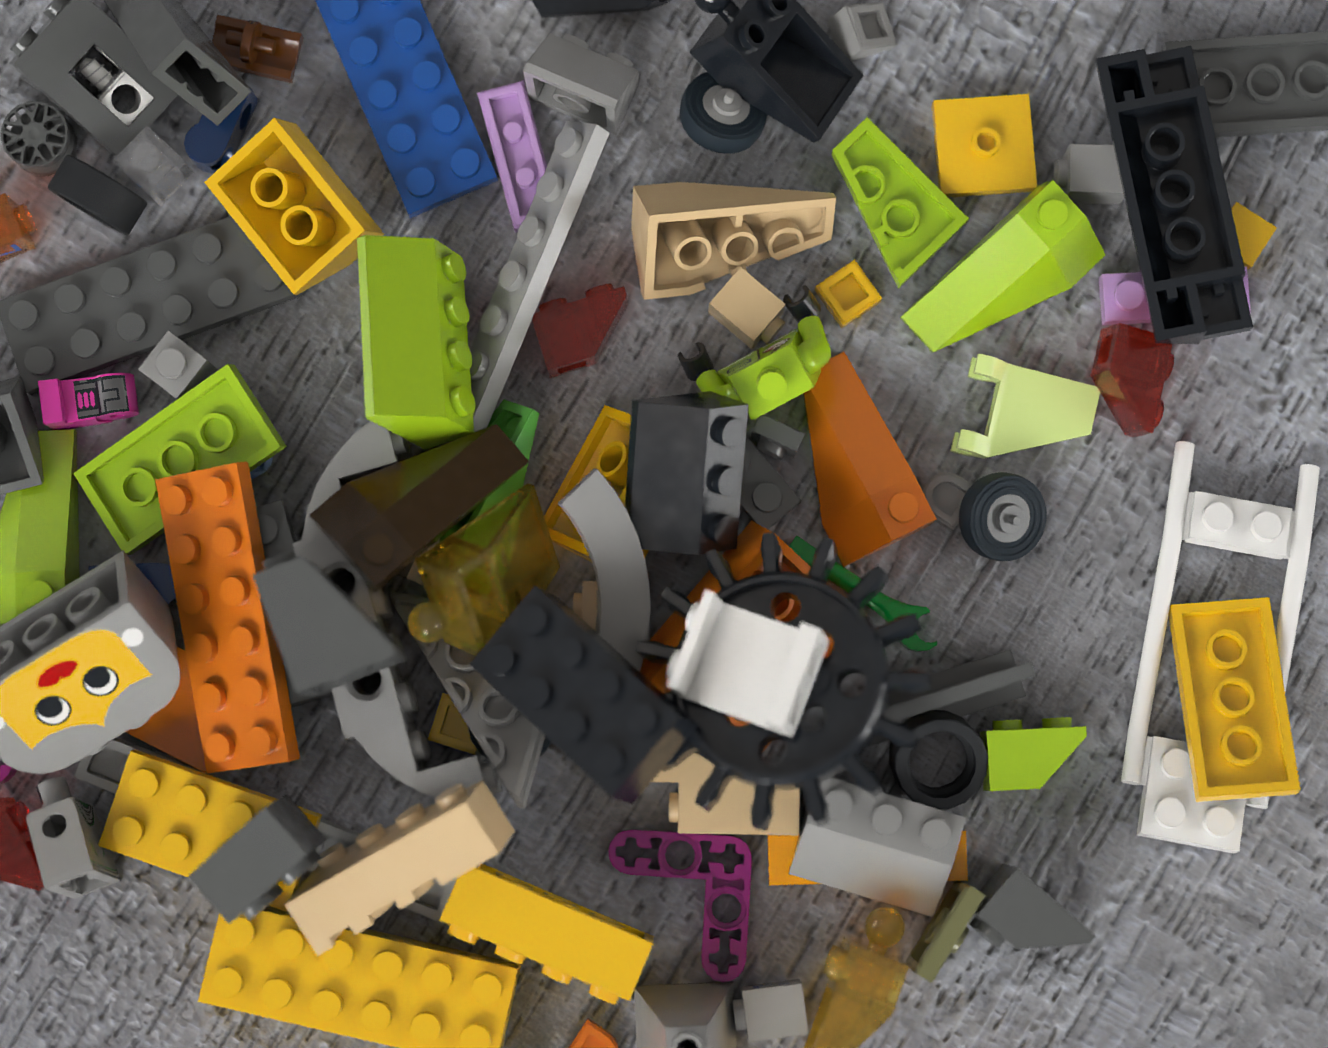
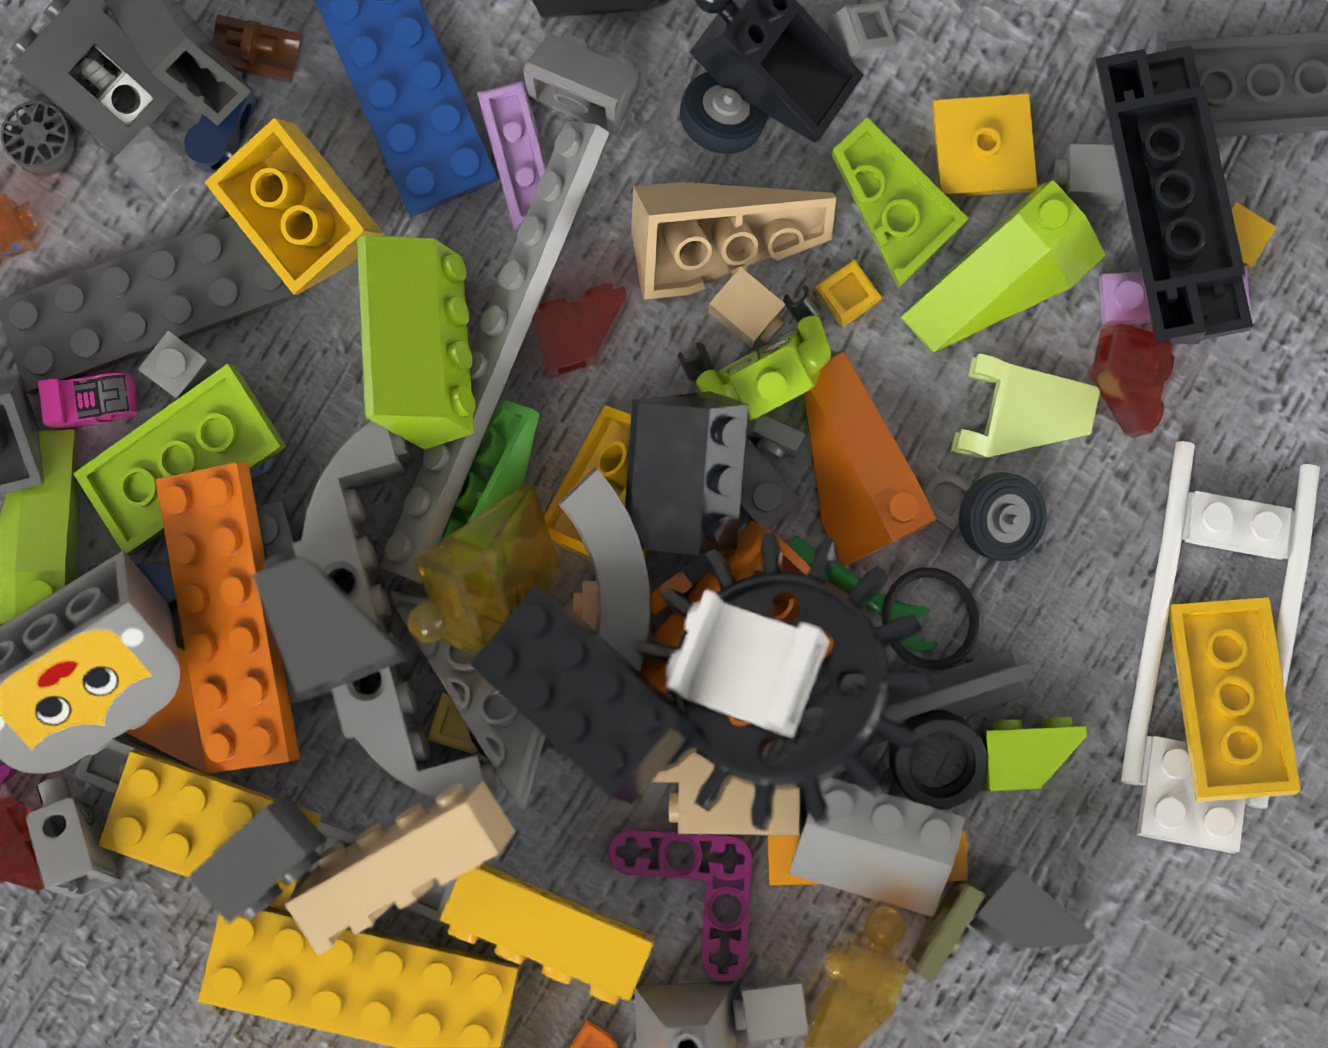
black tyre [48,155,147,236] -> none
dark brown wedge [309,424,529,593] -> none
none -> orange tile [650,572,695,616]
none -> black tyre [882,567,979,670]

